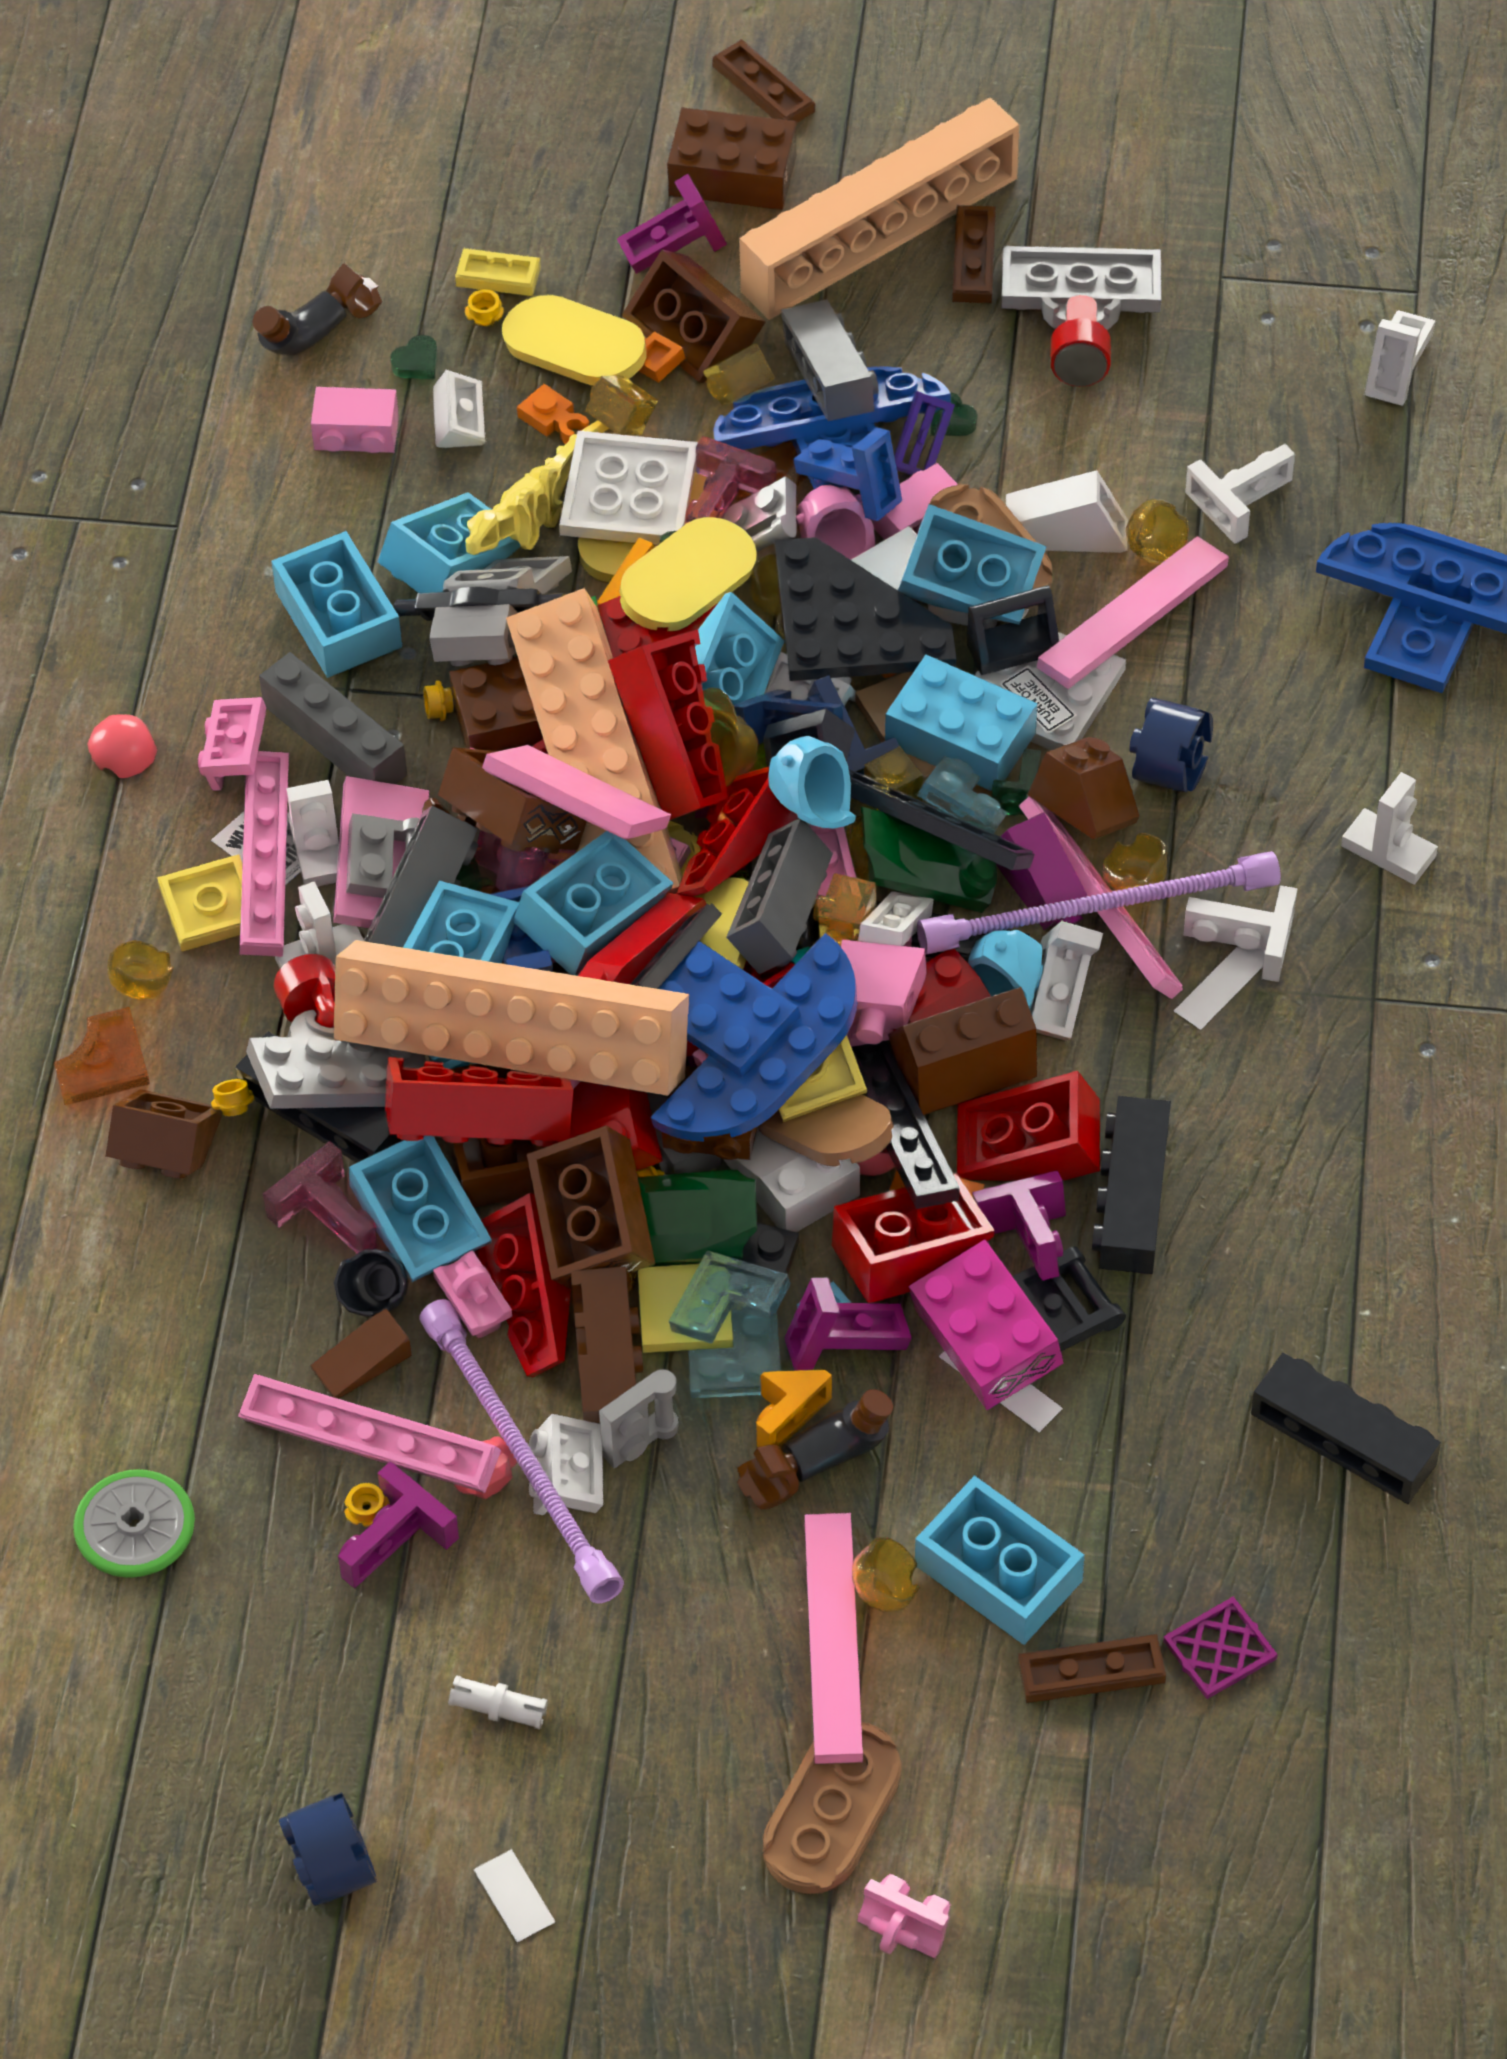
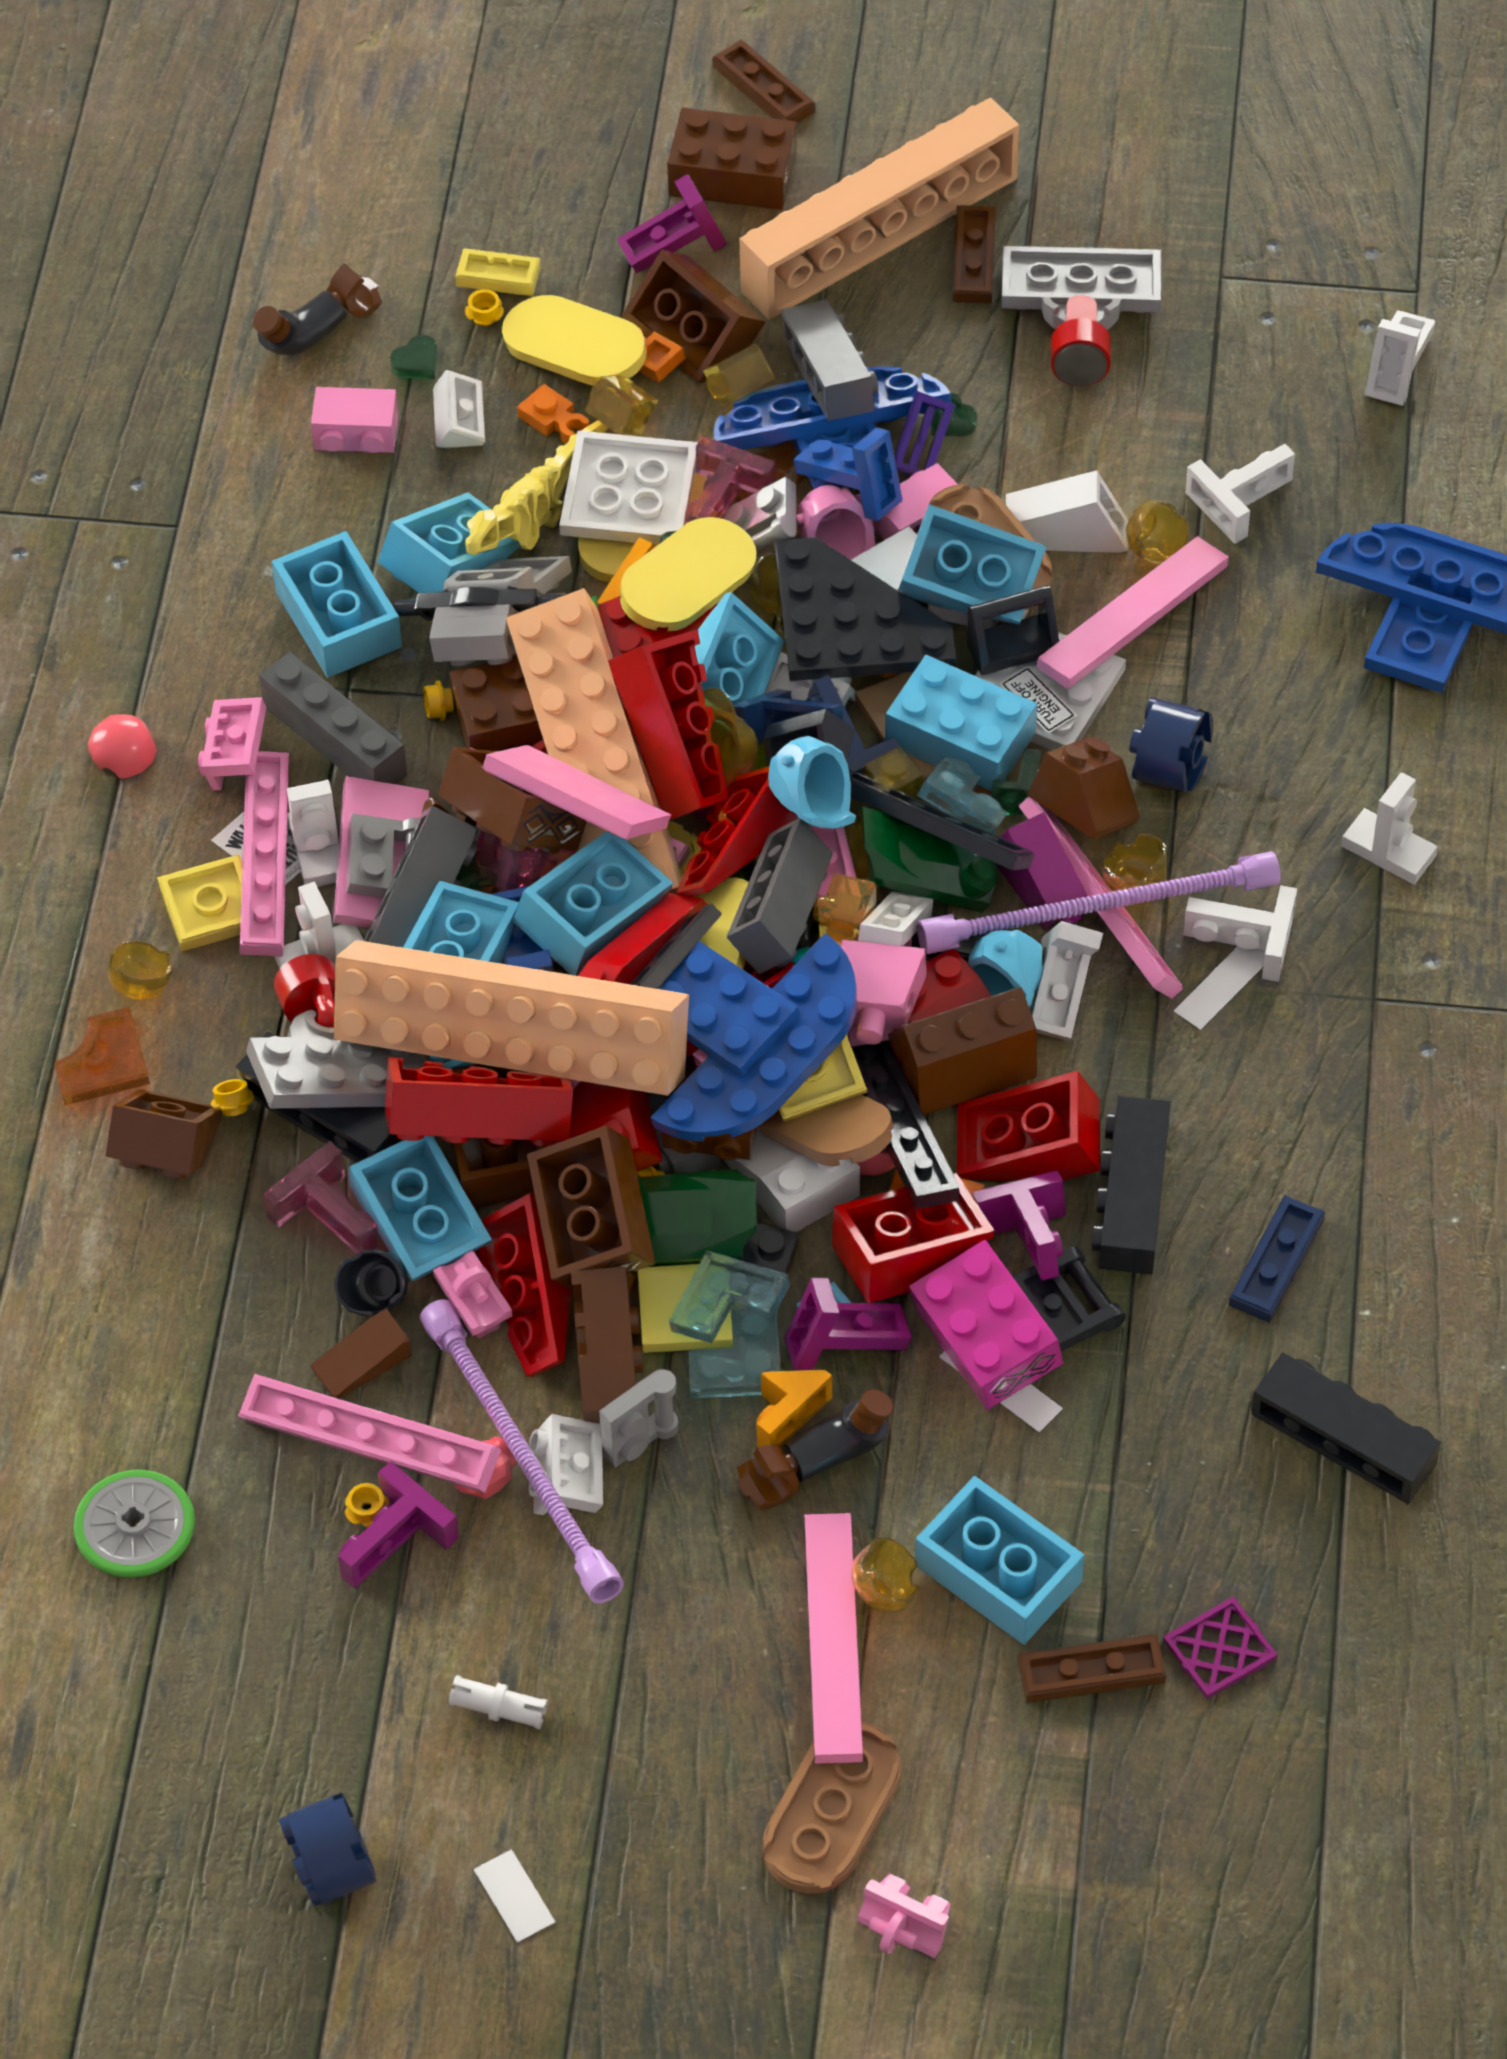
none -> dark blue tile [1229,1195,1325,1323]

